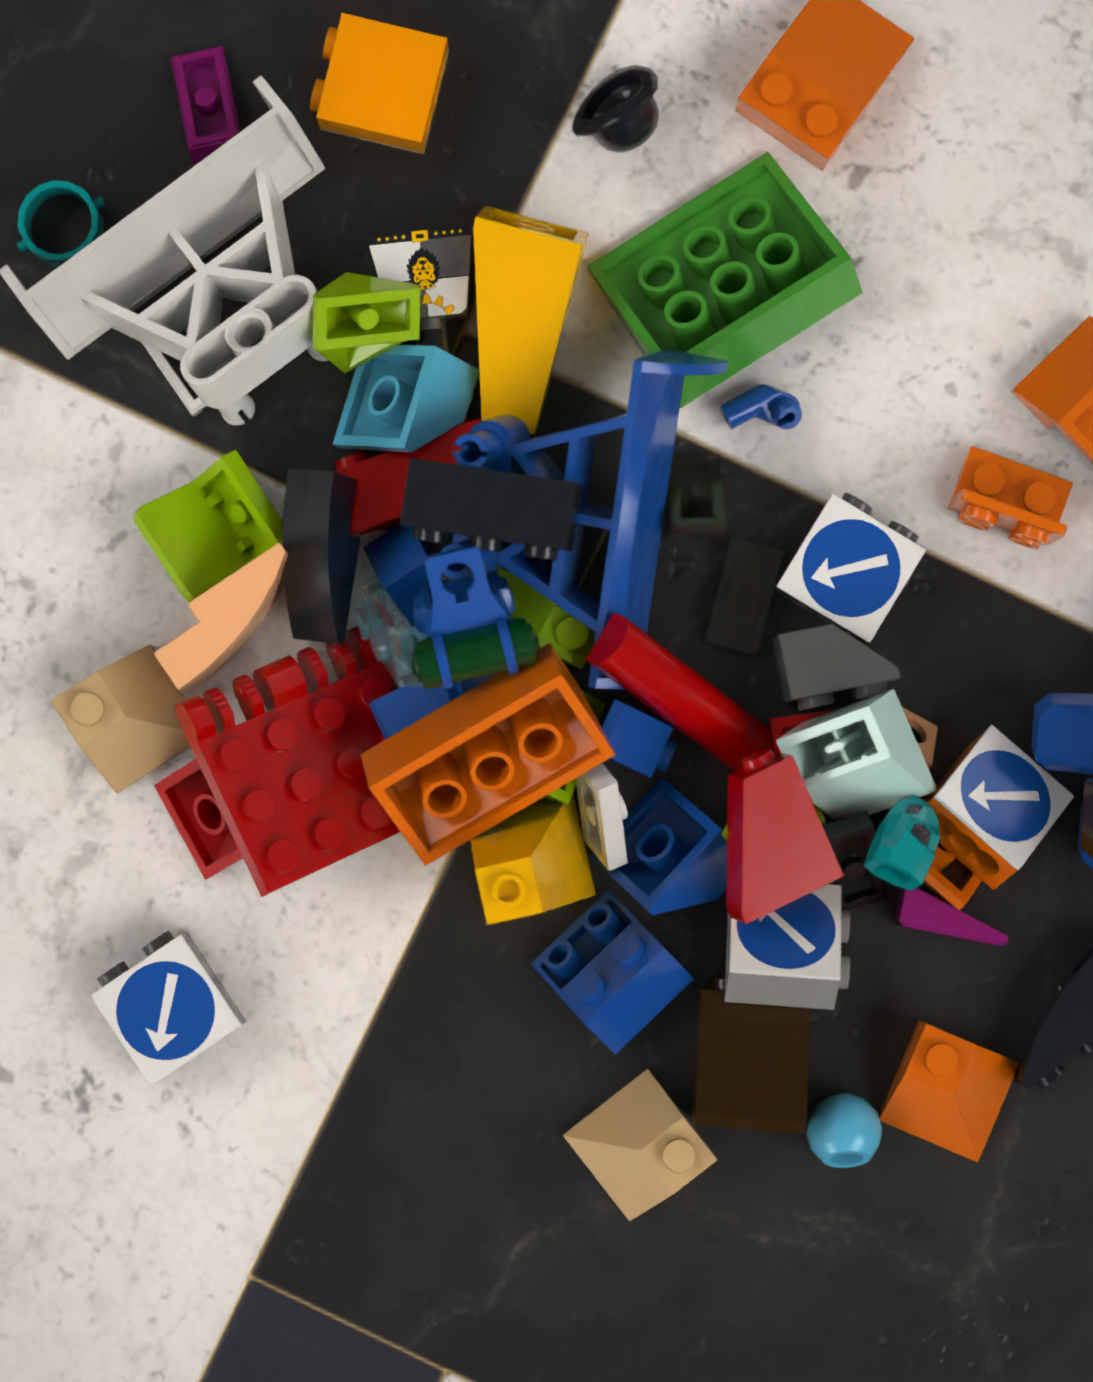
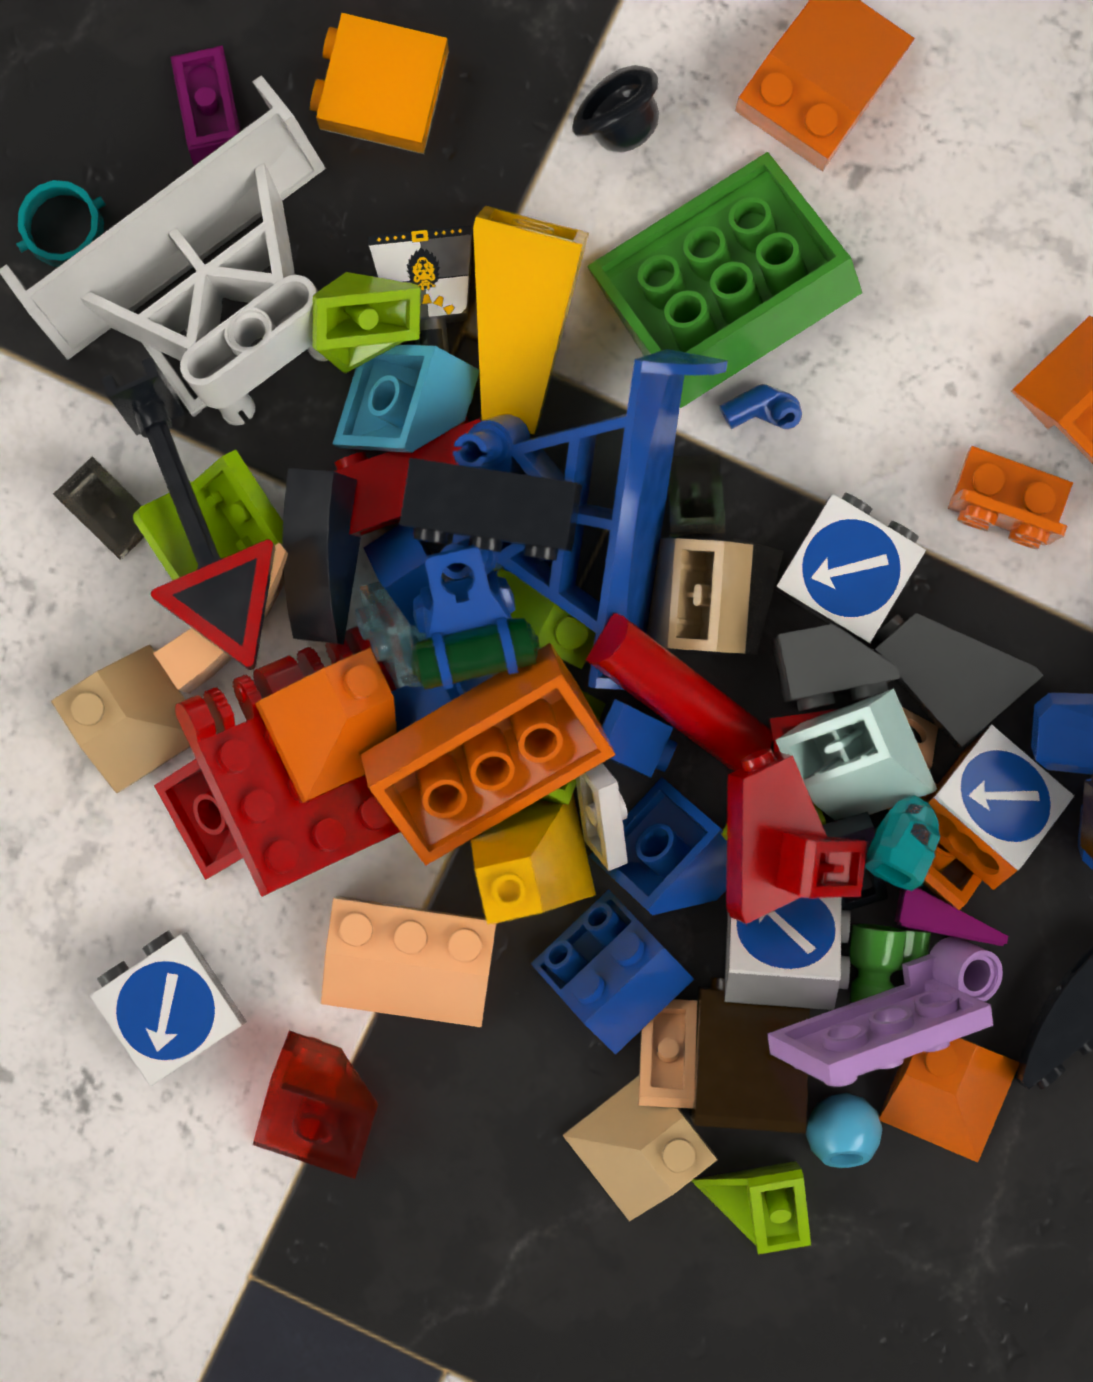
none -> clear smoke slope [53,456,144,560]
none -> black piece [101,357,276,670]
none -> clear red slope [252,1030,378,1179]
none -> orange slope [255,648,397,803]
none -> light nougat slope [321,897,497,1027]
none -> light nougat plate [638,999,697,1109]
none -> tan slope [646,538,753,654]
none -> lime slope [691,1161,811,1255]
none -> lavender hinge [768,937,1003,1086]
none -> red slope [776,832,868,898]
none -> bright green piece [849,924,931,1002]
none -> dark grey slope [872,613,1044,748]

